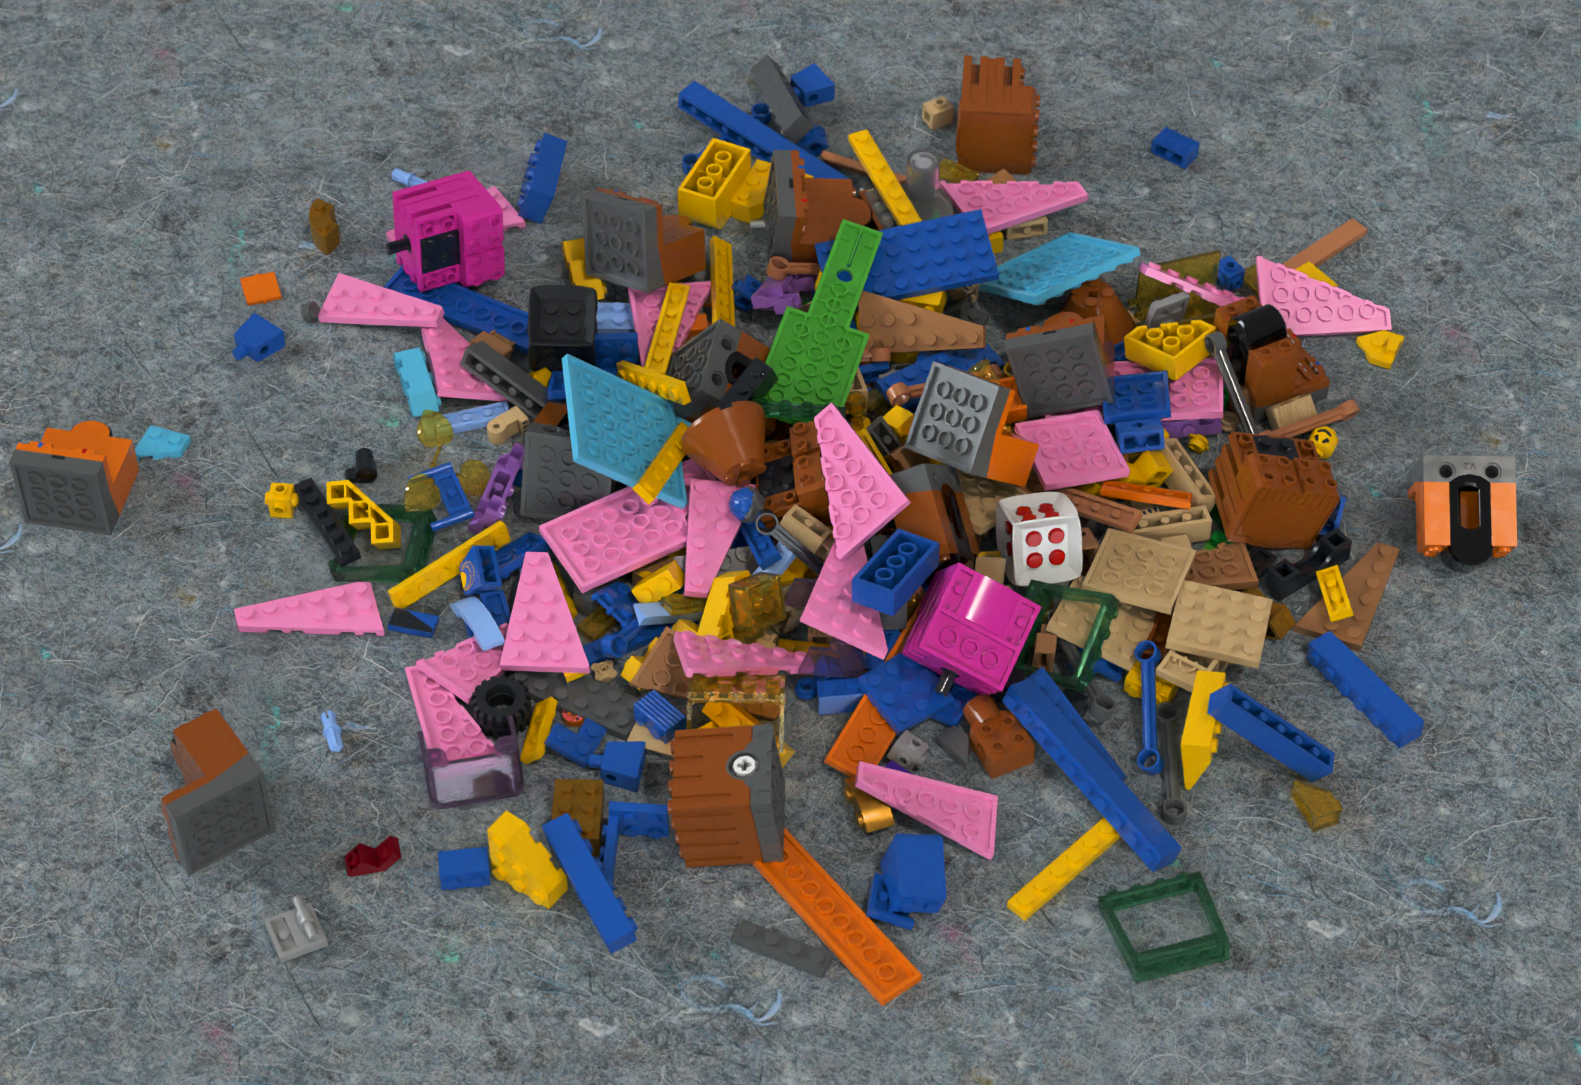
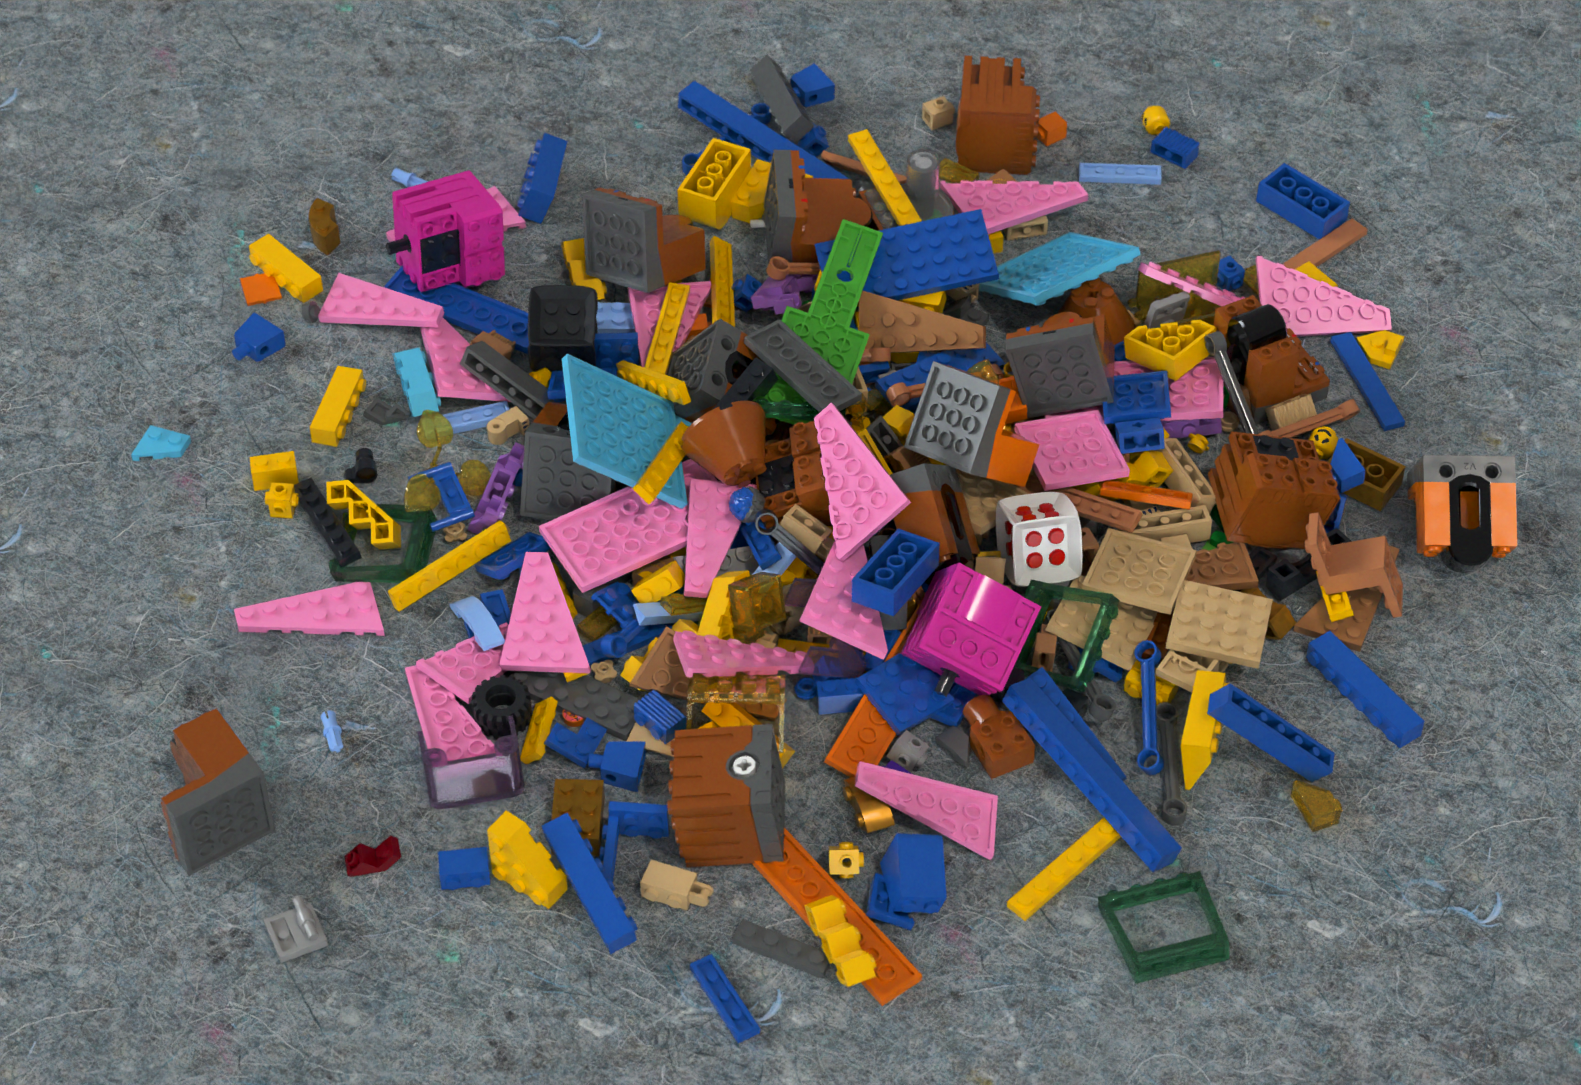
dark grey piece [9,421,139,535] -> none
tile [388,608,439,638] -> none
blue torso [459,545,502,596] -> none
none -> yellow brick [249,233,323,303]
none -> yellow brick [249,451,299,491]
none -> yellow brick [310,366,366,447]
none -> dark grey slope [363,397,411,425]
none -> tan plate [443,522,467,542]
none -> tan brick [640,860,714,910]
none -> blue tile [690,954,760,1043]
none -> dark grey plate [744,319,862,413]
none -> yellow brick [804,895,876,987]
none -> yellow brick [829,842,864,878]
none -> orange brick [1036,111,1067,147]
none -> light blue tile [1079,163,1162,185]
none -> yellow head [1141,106,1170,135]
none -> blue brick [1256,163,1350,240]
none -> nougat bracket [1305,512,1403,618]
none -> pearl gold brick [1328,438,1406,511]
none -> blue tile [1330,332,1405,431]
none -> blue slope [1330,438,1365,493]

